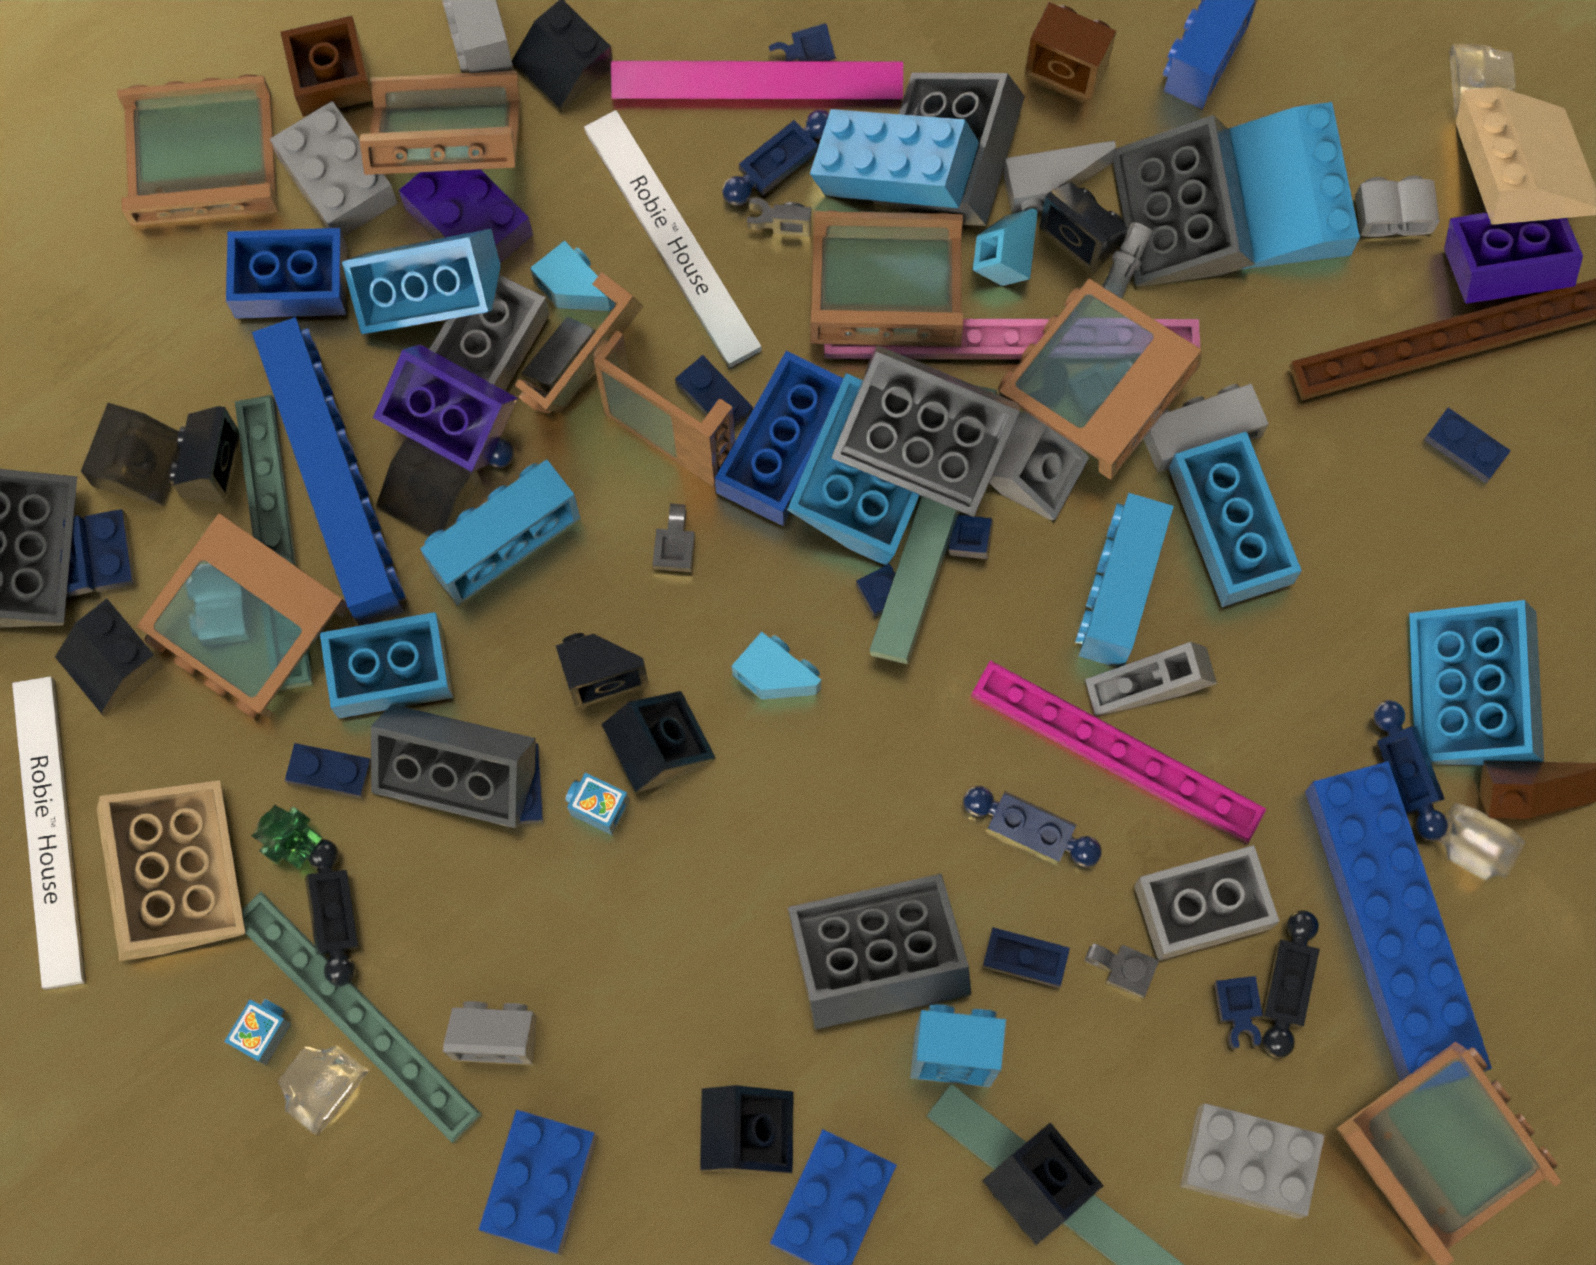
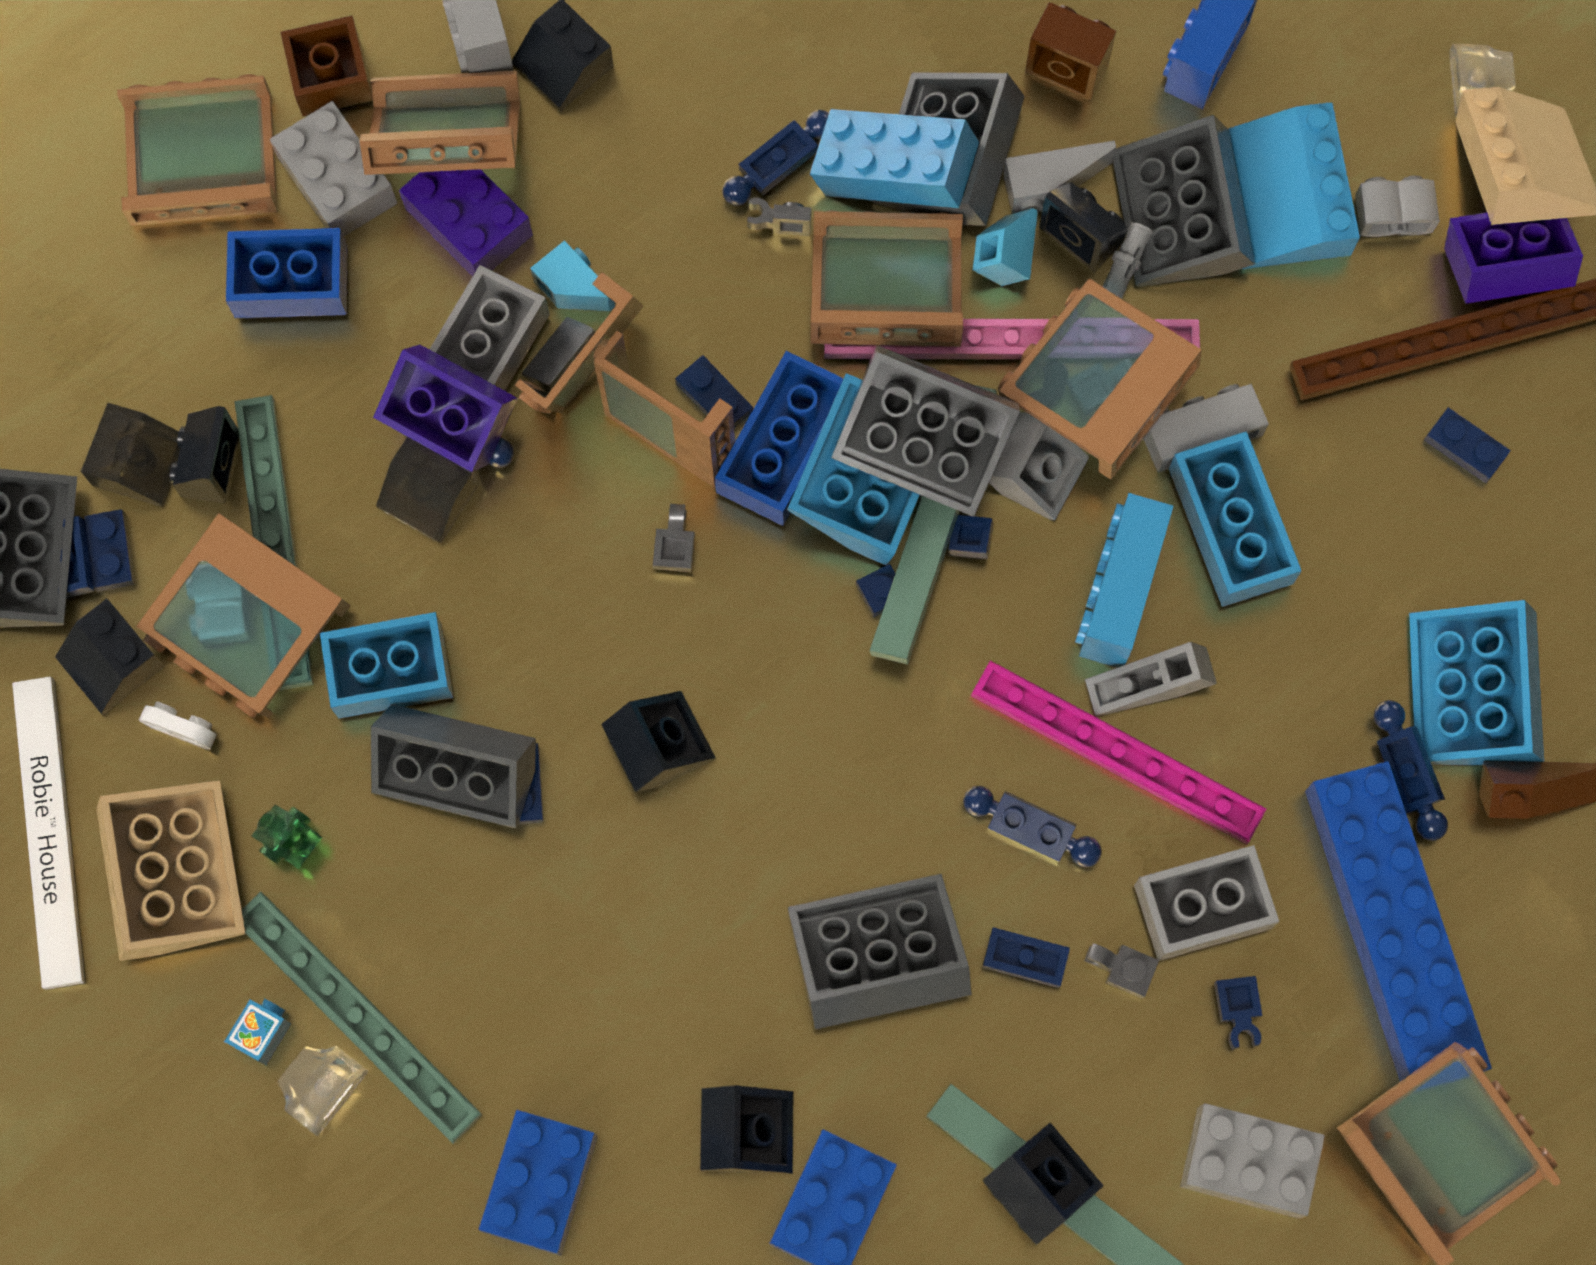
blue brick [252,317,406,626] -> none
dark blue plate [285,743,371,799] -> none
black plate [305,839,358,987] -> none
dark azure slope [342,229,501,335] -> none
dark azure brick [420,459,580,606] -> none
light grey slope [443,1001,537,1065] -> none
black slope [555,633,649,708] -> none
dark azure brick [565,773,630,835] -> none
white tile [584,110,762,368] -> none
dark pink tile [611,60,903,99] -> none
medium azure slope [731,631,821,700] -> none
dark blue plate [769,23,836,61] -> none
dark azure brick [910,1004,1006,1088] -> none
black plate [1262,910,1320,1058] -> none
clear slope [1437,803,1526,881] -> none
none -> white plate [139,702,217,750]

